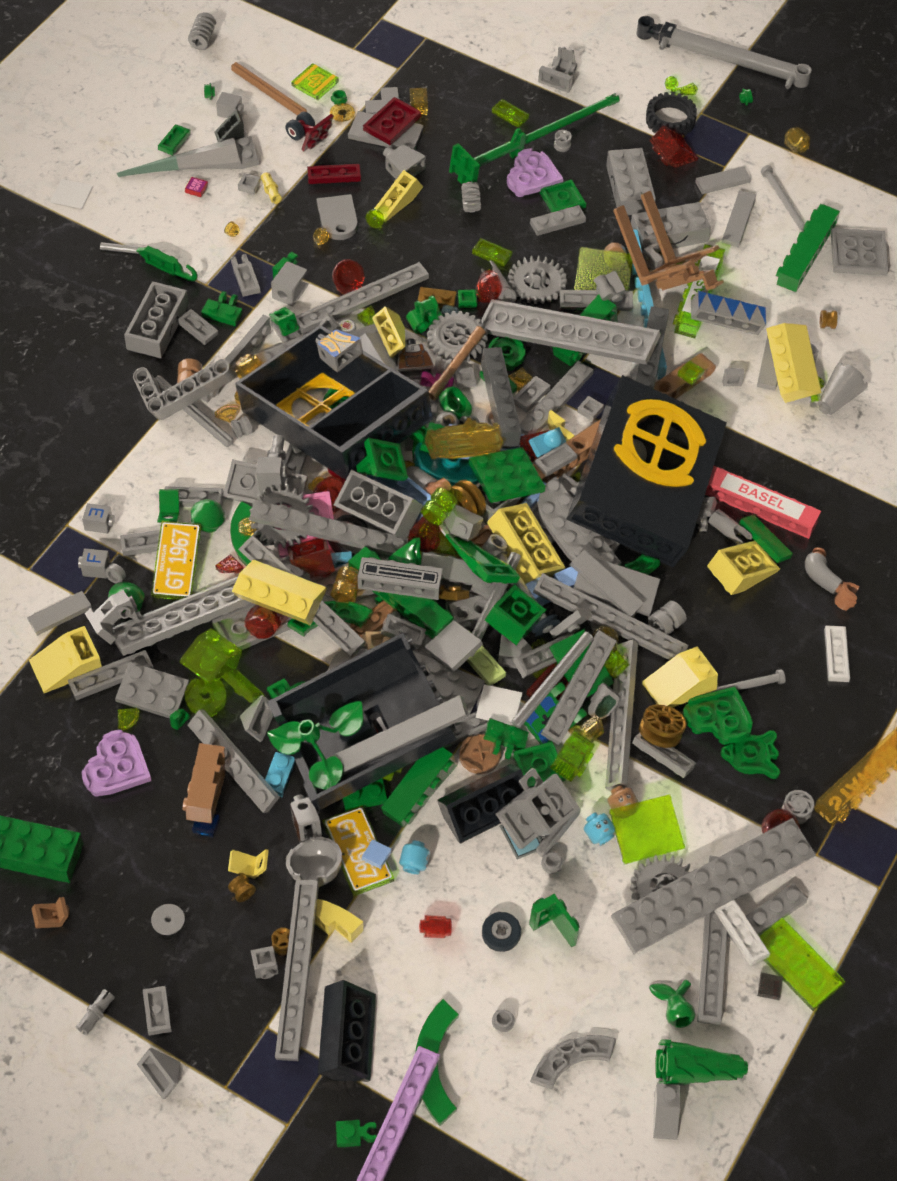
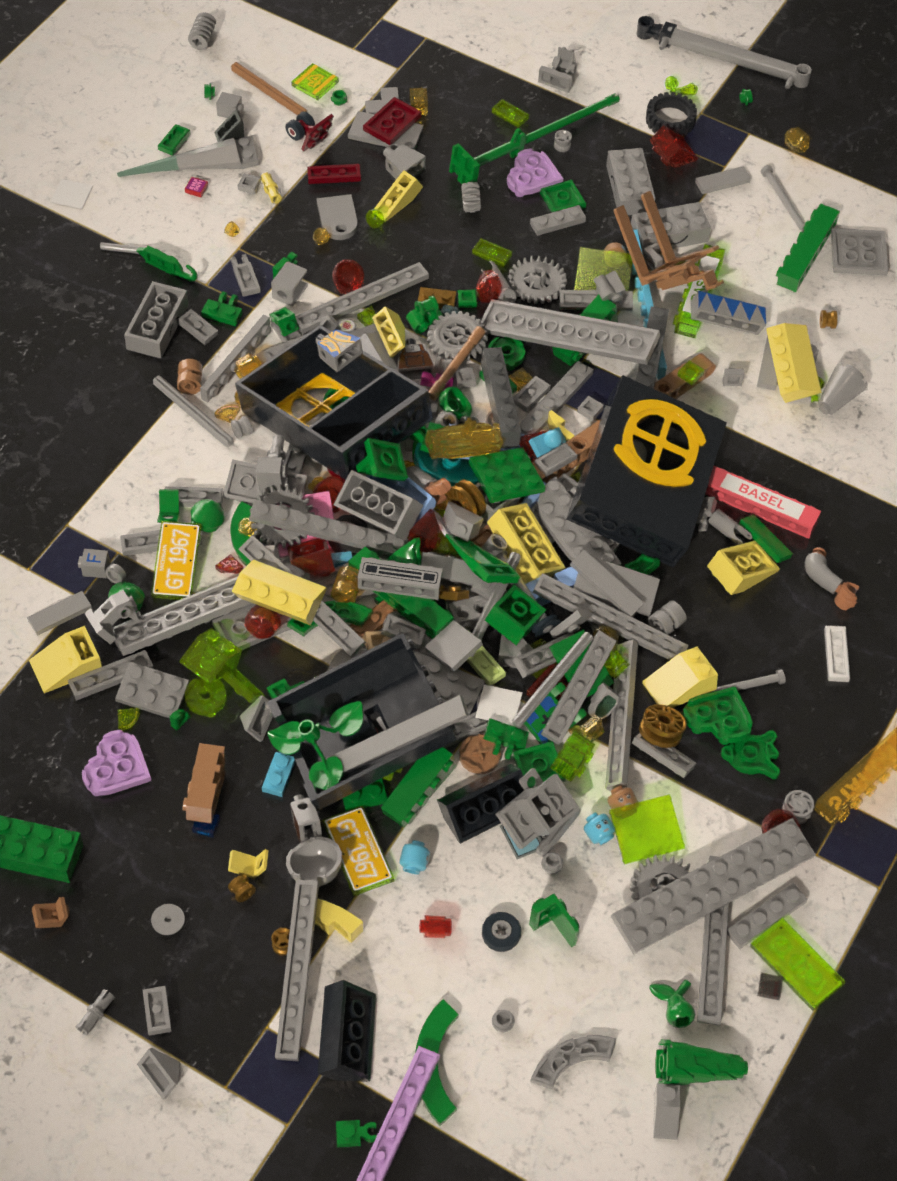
light grey brick [82,503,114,534] -> none
light grey beam [133,359,236,420] -> none
light grey plate [188,710,280,813] -> none
light grey bracket [251,946,278,979] -> none
clear yellow piece [330,103,355,122] -> none
light blue tile [362,839,391,869] -> none
clear neon green wheel [421,488,458,526] -> none
white tile [714,899,770,967] -> none
light grey tile [722,190,756,248] -> none

